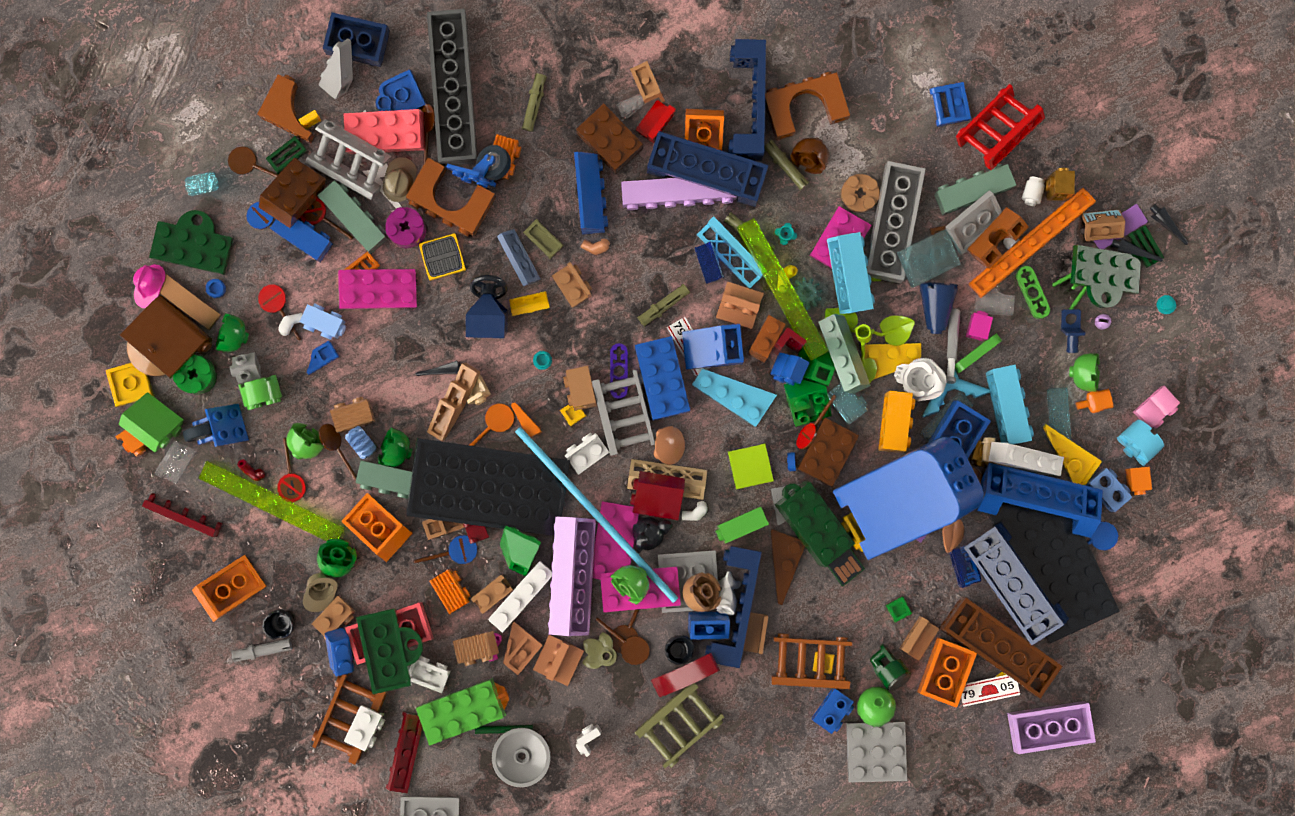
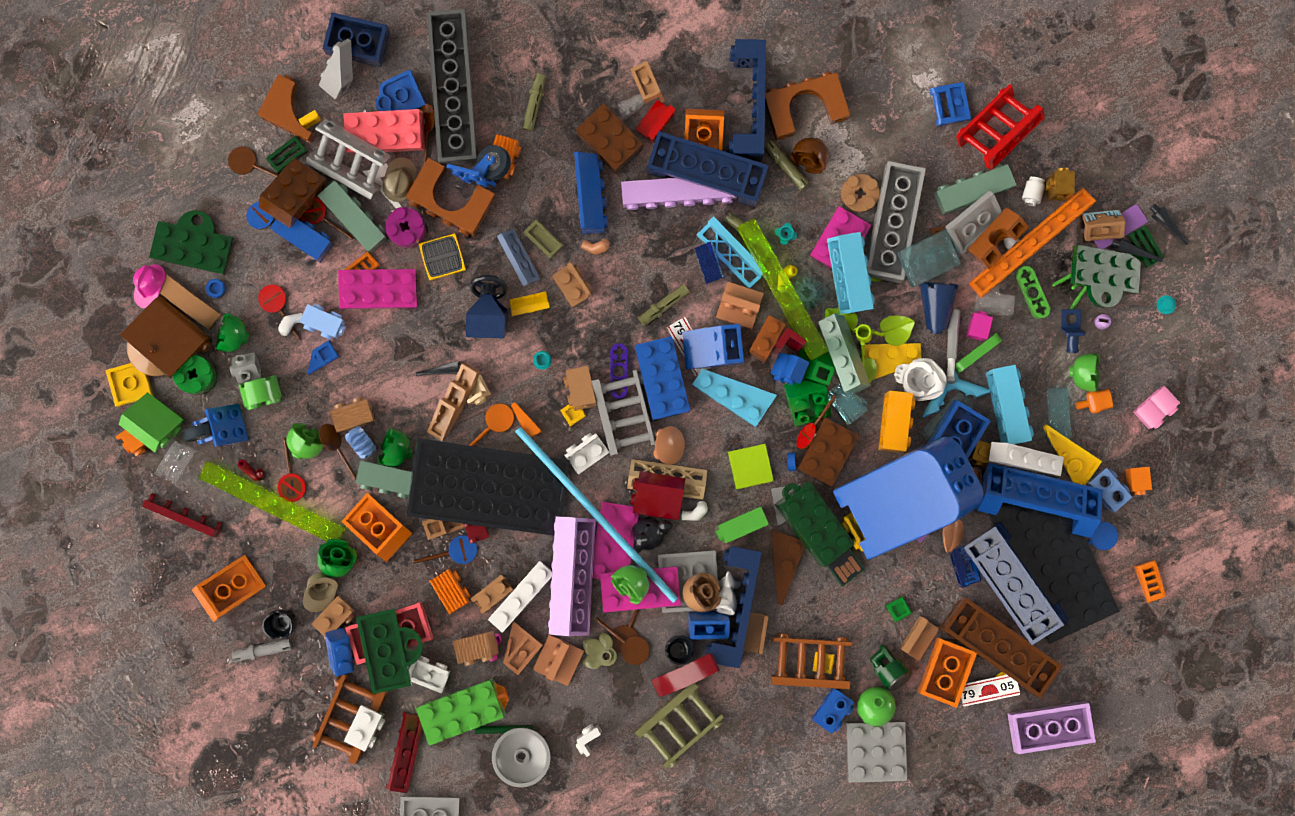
clear light blue gear [185,172,219,196] -> none
slope [500,526,541,576] -> none
tan pin [981,438,995,462] -> none
medium azure brick [1117,420,1164,466] -> none
none -> orange slope [1134,560,1166,603]

